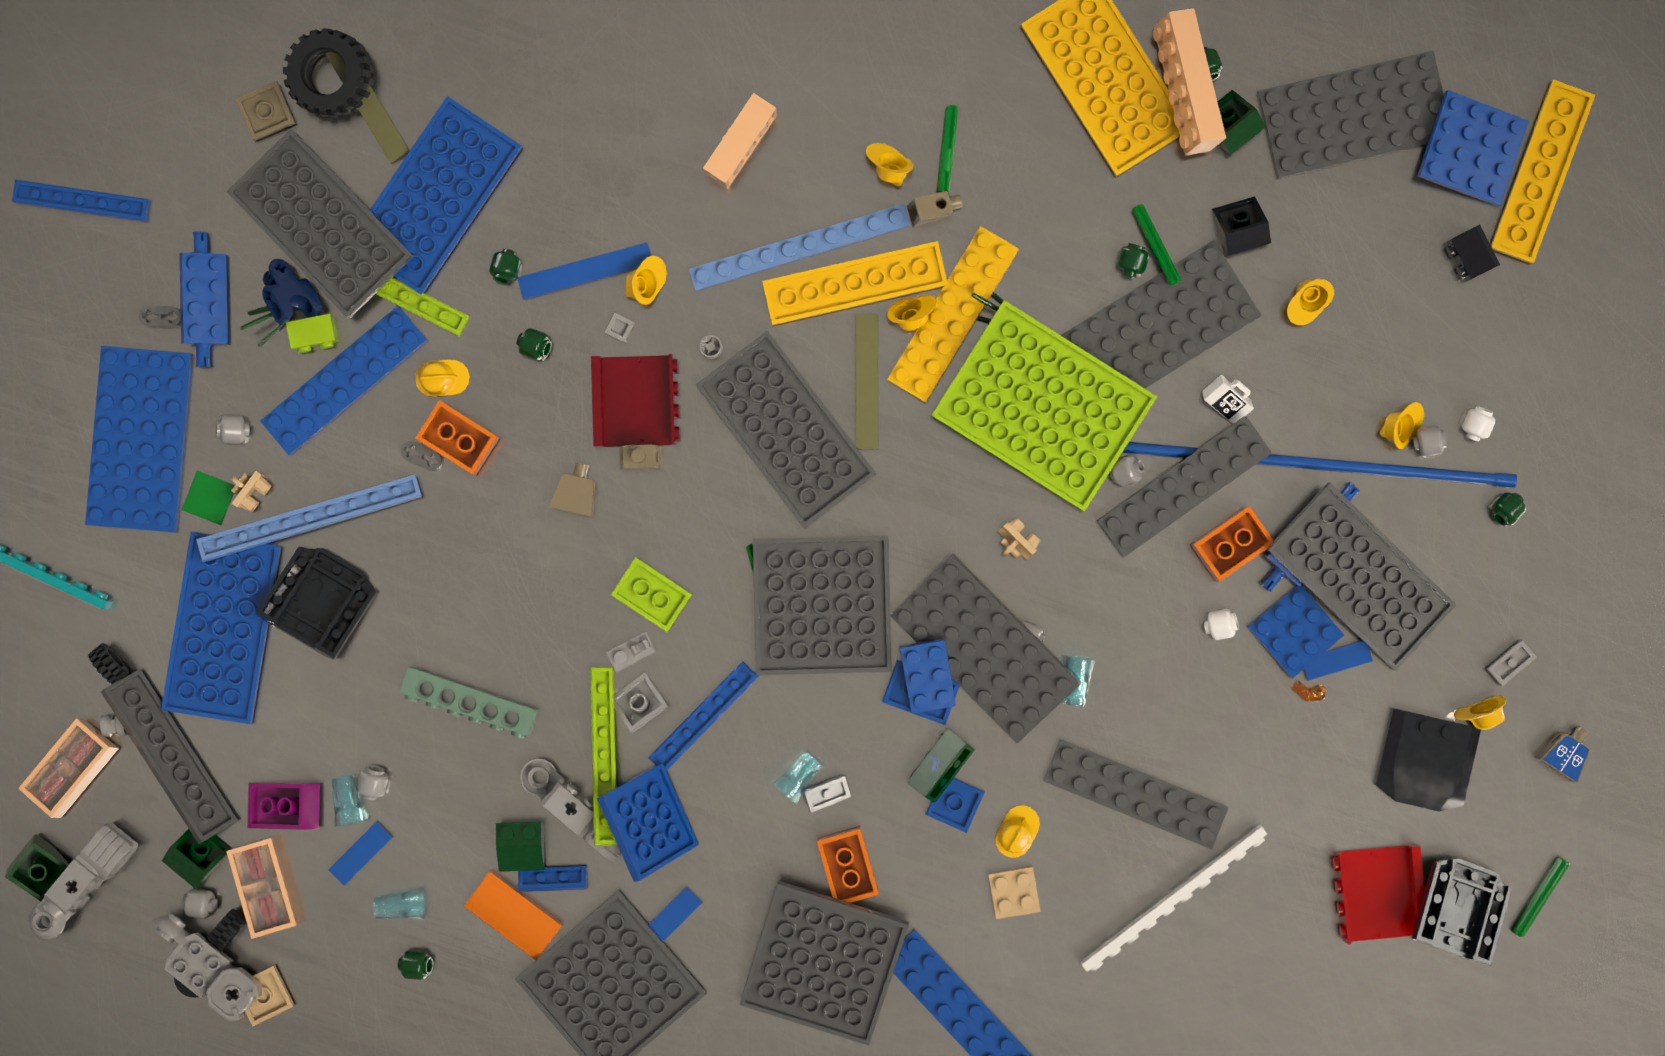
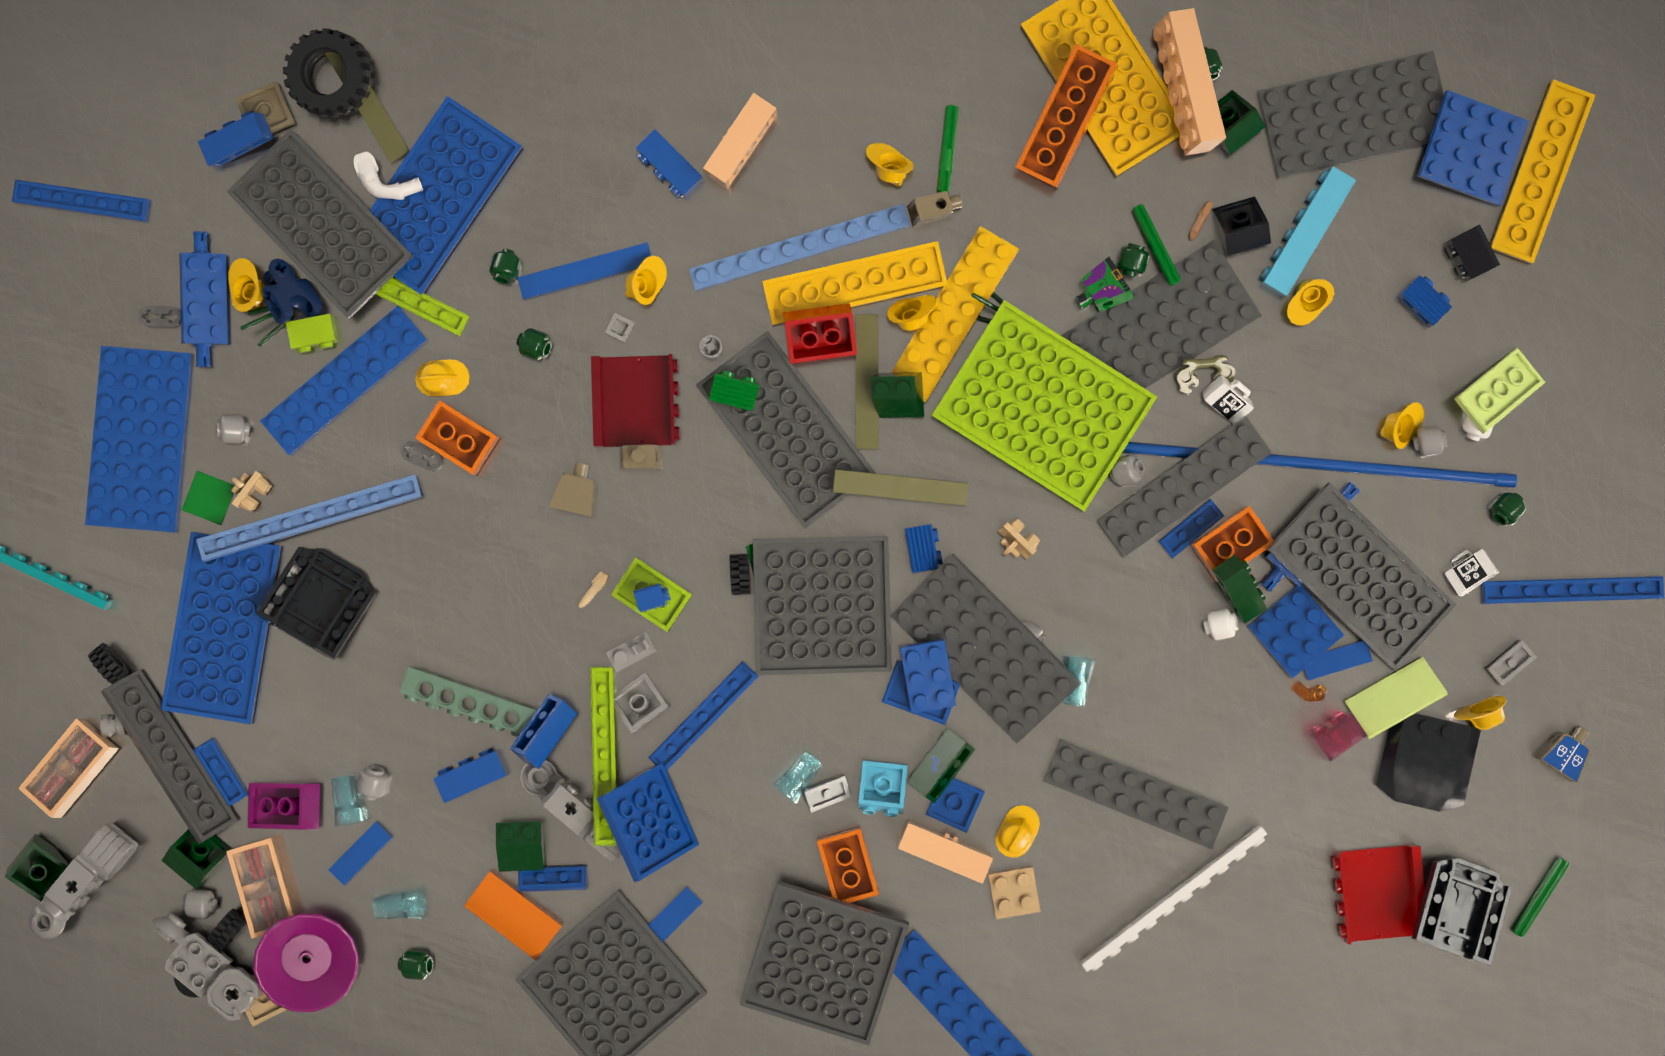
none -> blue tile [193,737,248,807]
none -> blue brick [198,111,274,167]
none -> yellow piece [228,258,265,312]
none -> magenta dish [253,913,359,1012]
none -> white piece [354,152,423,200]
none -> blue brick [433,748,509,803]
none -> blue brick [510,694,577,769]
none -> tan piece [578,571,608,608]
none -> blue brick [634,584,671,612]
none -> blue brick [636,129,704,199]
none -> green brick [709,371,760,412]
none -> black tyre [729,554,750,595]
none -> red brick [783,303,857,364]
none -> olive tile [832,469,969,506]
none -> medium azure plate [858,761,908,817]
none -> dark green slope [871,372,924,418]
none -> light nougat brick [897,820,993,884]
none -> blue brick [905,524,943,573]
none -> orange brick [1015,44,1118,188]
none -> torso [1076,256,1134,311]
none -> blue tile [1158,498,1224,559]
none -> helmet [1175,354,1235,393]
none -> medium nougat piece [1189,201,1213,240]
none -> dark green brick [1212,555,1267,624]
none -> medium azure brick [1261,166,1356,298]
none -> clear pink brick [1308,710,1368,761]
none -> yellowish green tile [1345,657,1448,739]
none -> blue brick [1398,275,1452,328]
none -> piece [1444,549,1499,597]
none -> yellowish green tile [1454,347,1546,434]
none -> blue tile [1481,576,1664,604]

